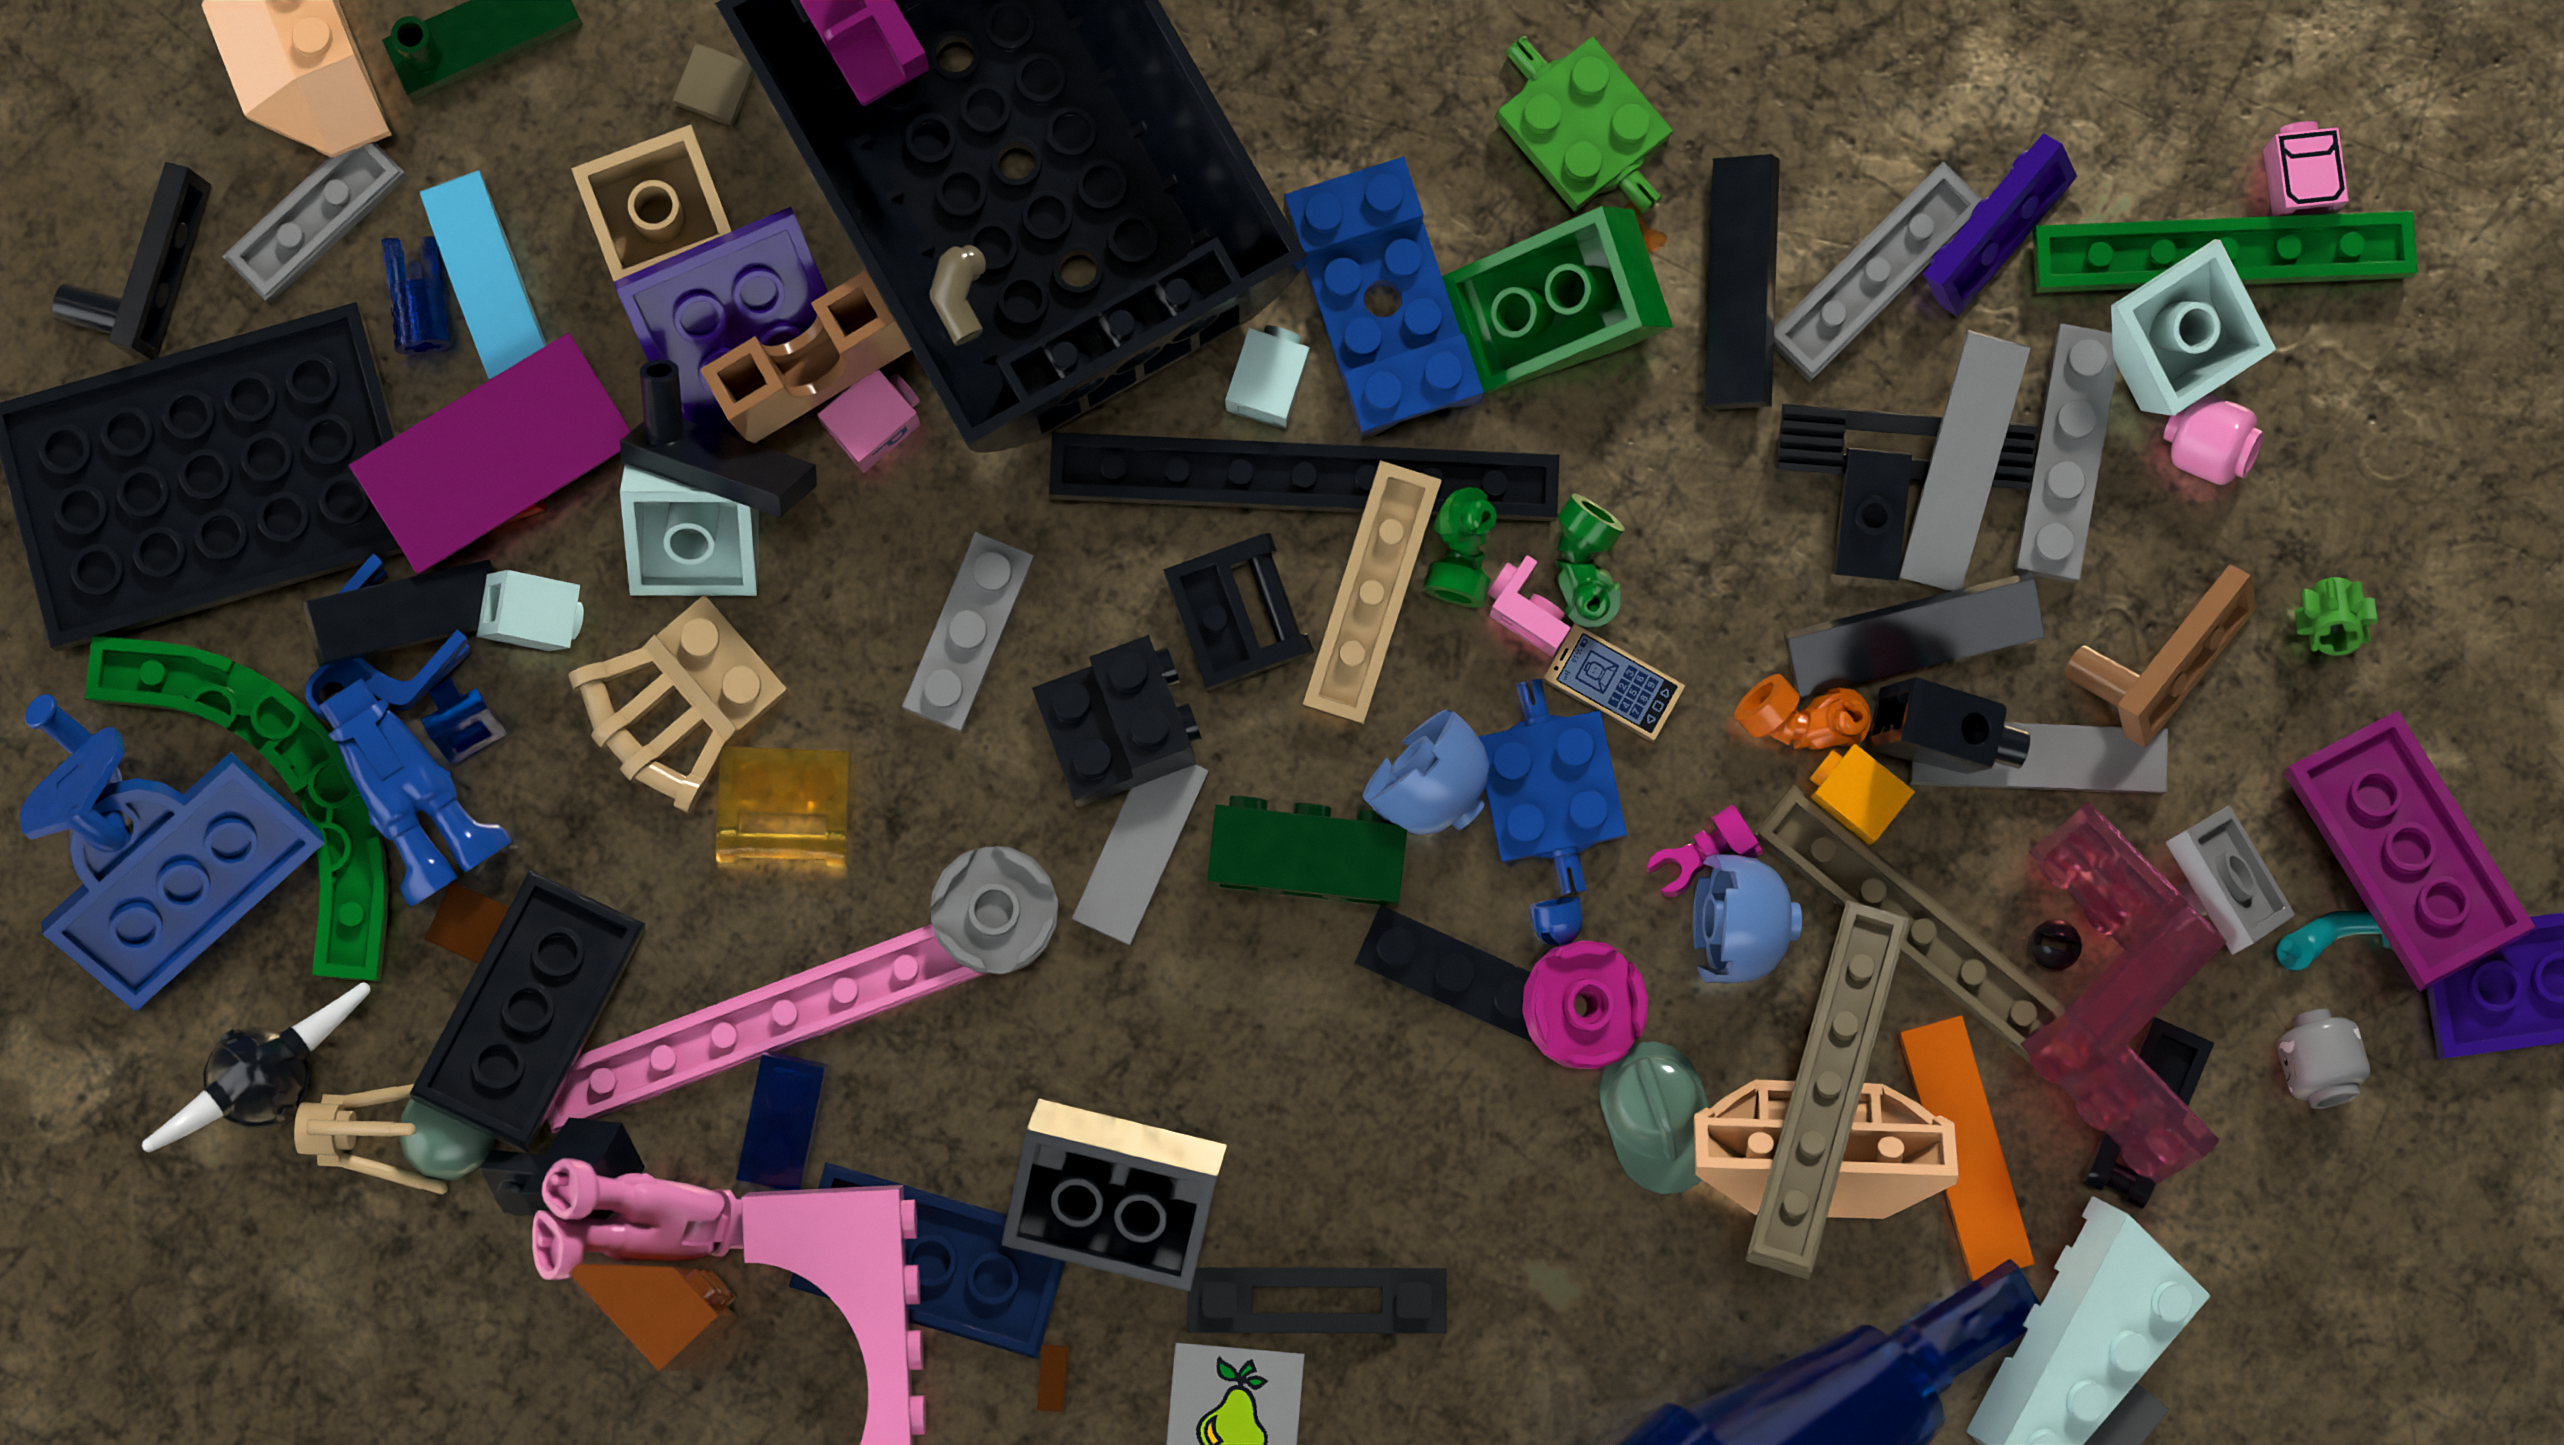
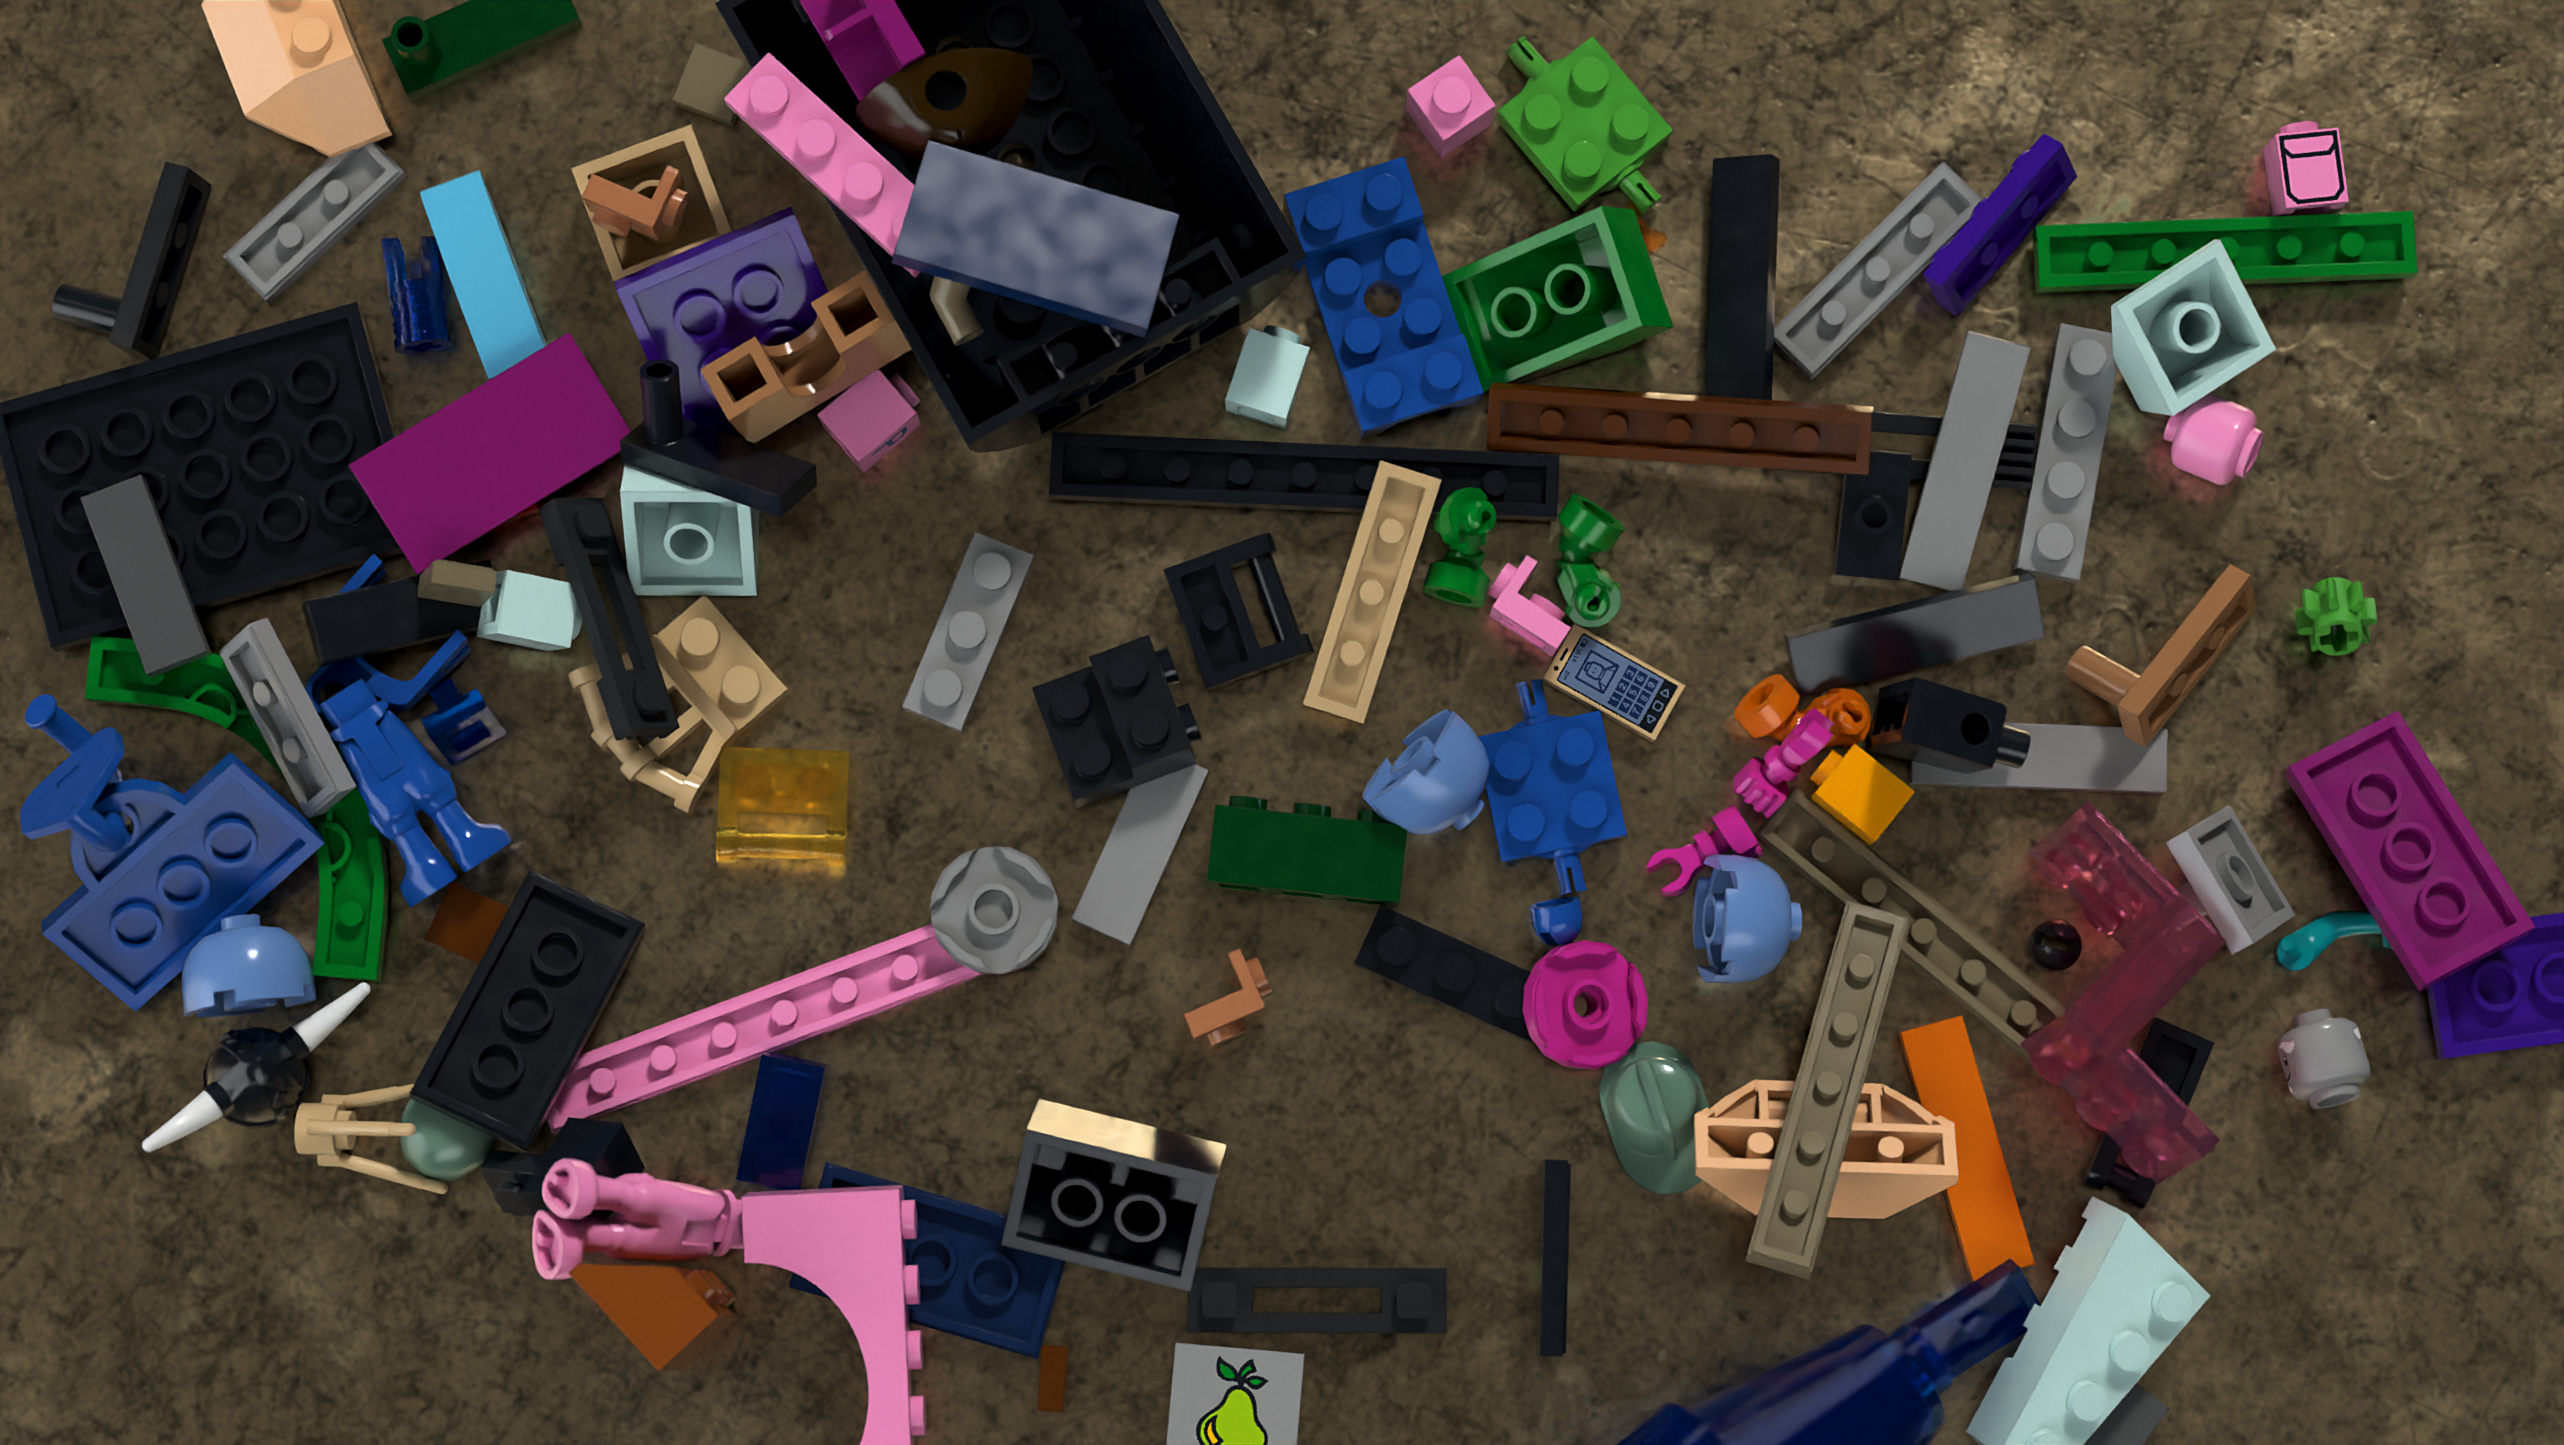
none -> dark grey tile [80,474,212,678]
none -> medium blue cylinder [182,914,316,1018]
none -> light grey tile [219,618,357,819]
none -> dark tan tile [417,559,497,607]
none -> black container [539,498,680,741]
none -> nougat bracket [582,166,689,241]
none -> bright pink plate [724,52,920,277]
none -> dark brown piece [855,48,1033,162]
none -> dark blue tile [892,140,1179,338]
none -> nougat bracket [1184,948,1272,1047]
none -> bright pink brick [1405,55,1496,159]
none -> reddish brown plate [1487,382,1874,475]
none -> black tile [1536,1159,1571,1357]
none -> dark pink piece [1734,708,1834,818]

